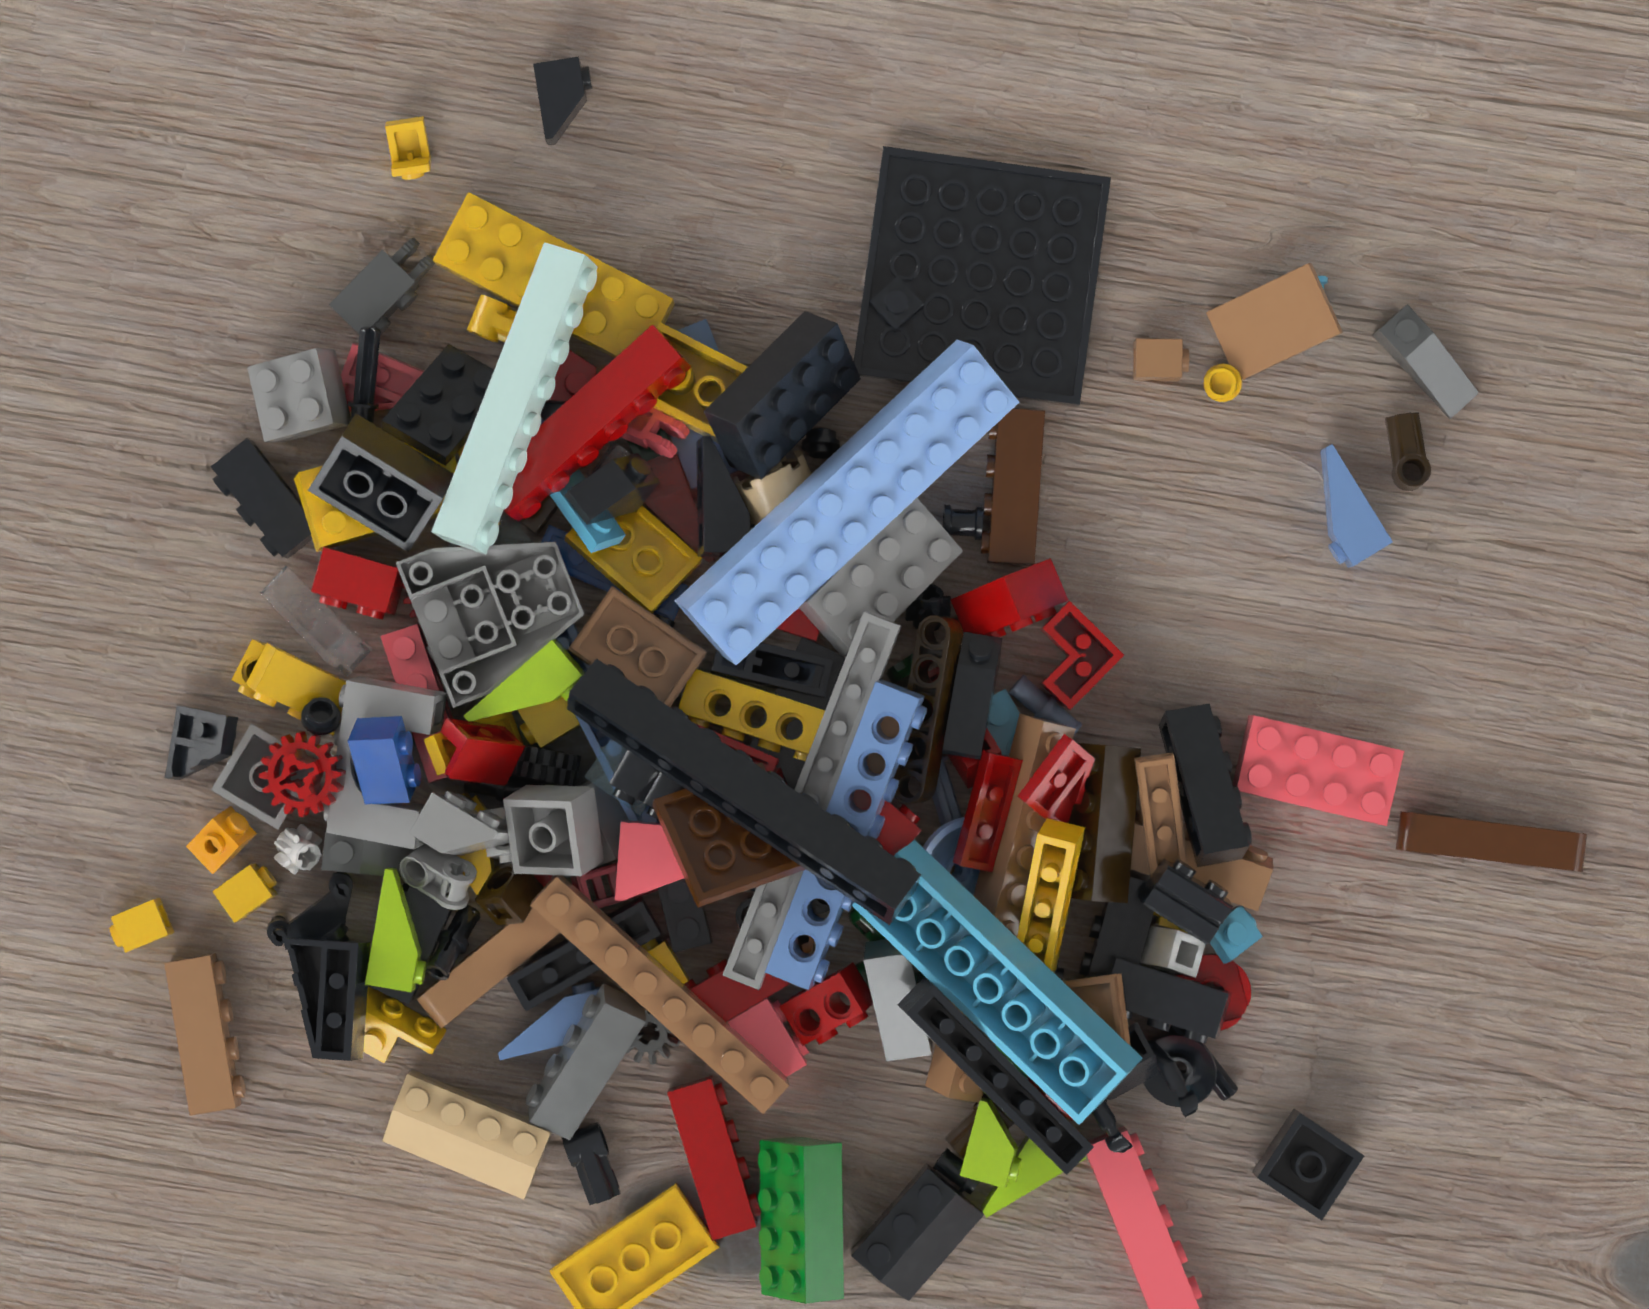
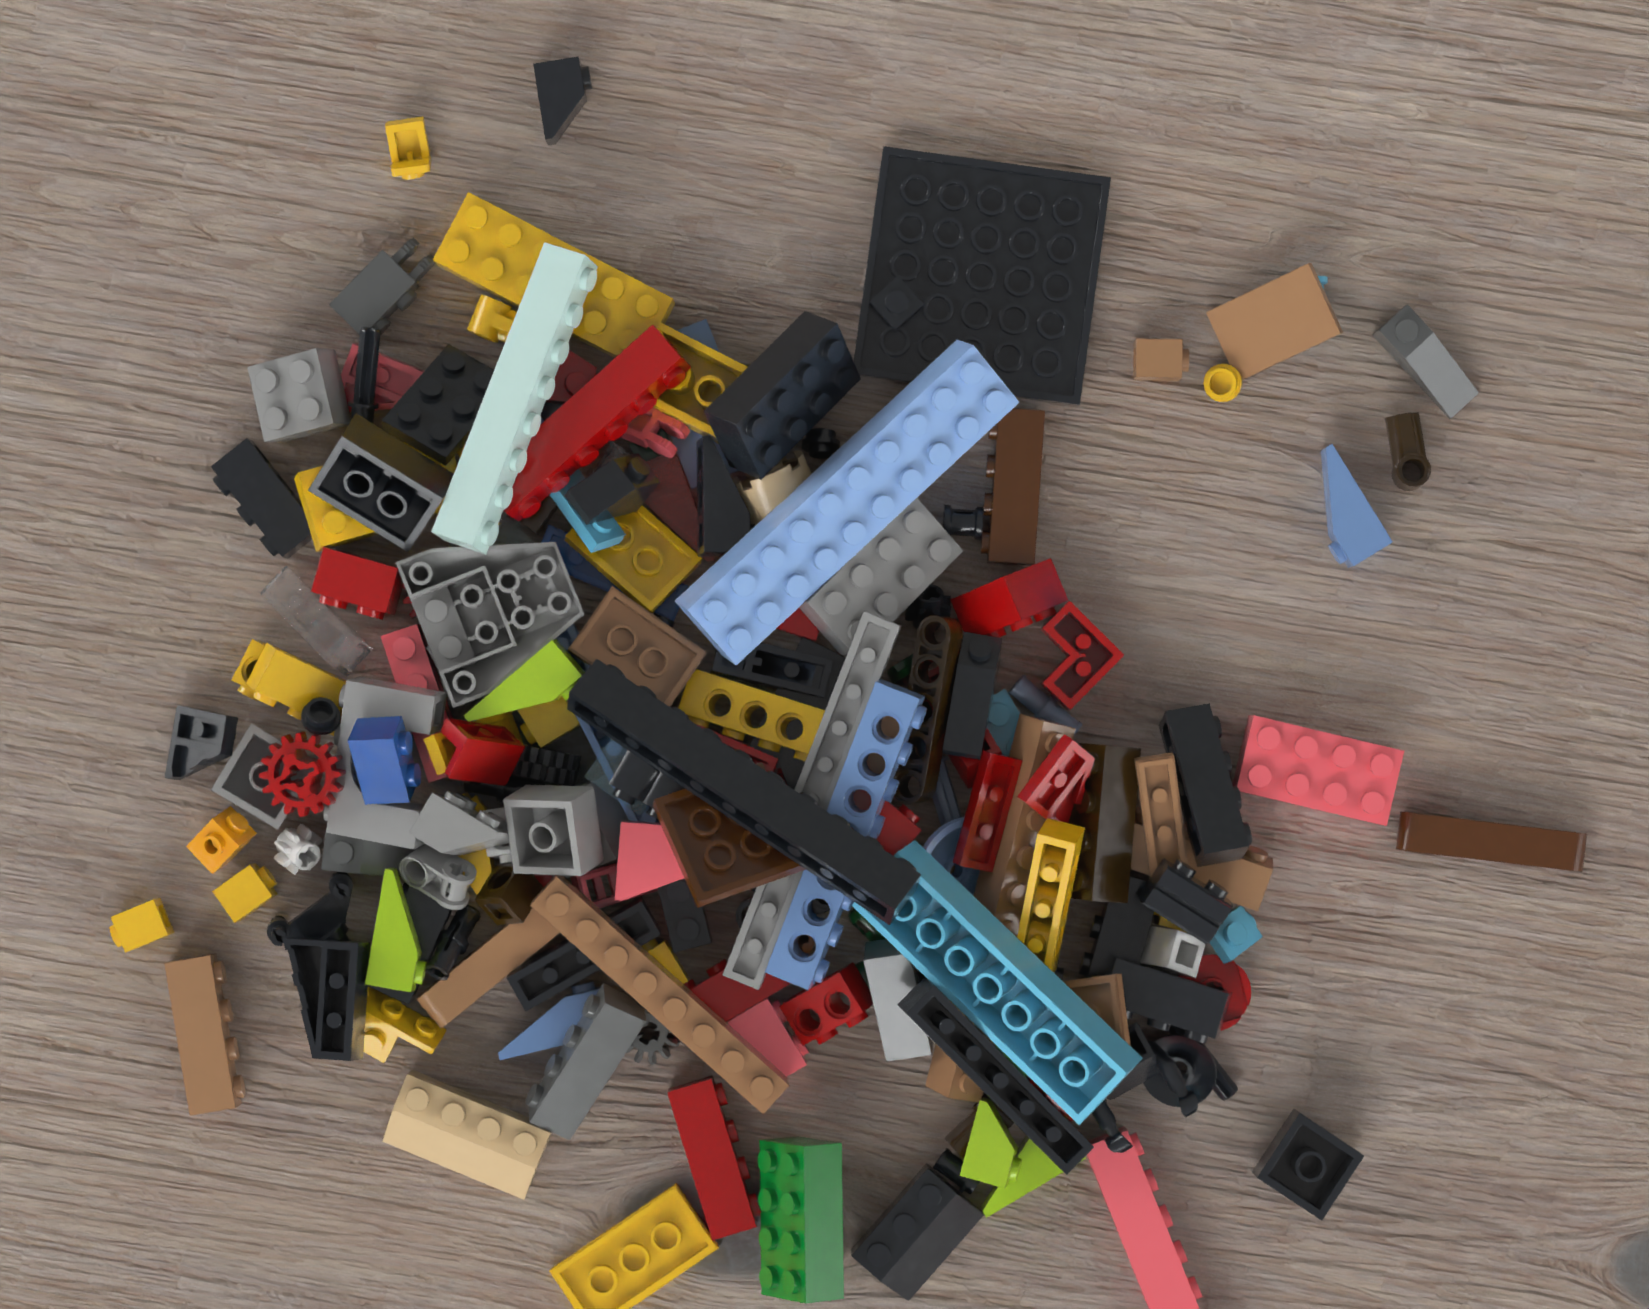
black piece [562,1122,621,1205] -> none

